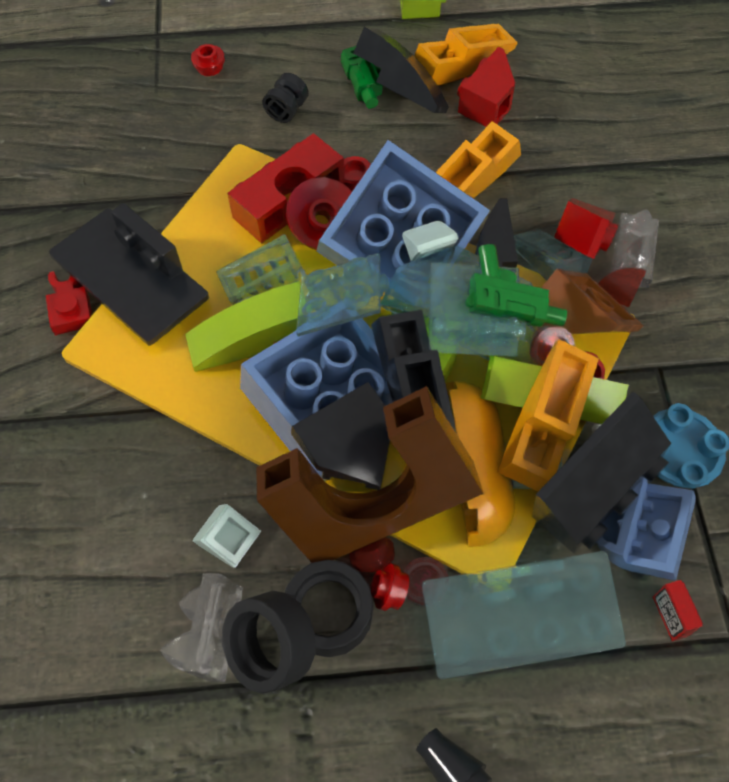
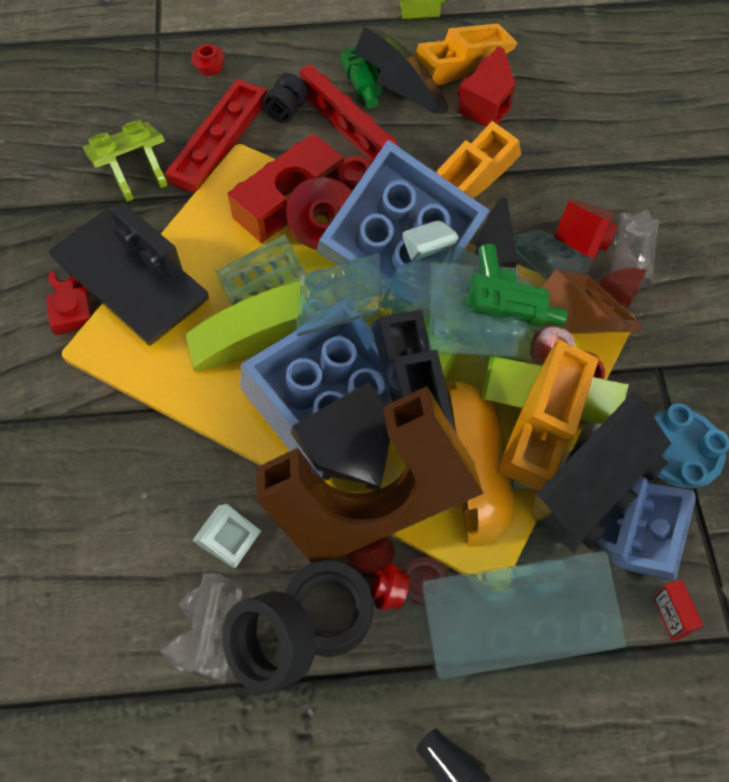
none -> lime plate [82,120,167,202]
none -> red plate [165,79,267,193]
none -> red plate [299,64,399,162]

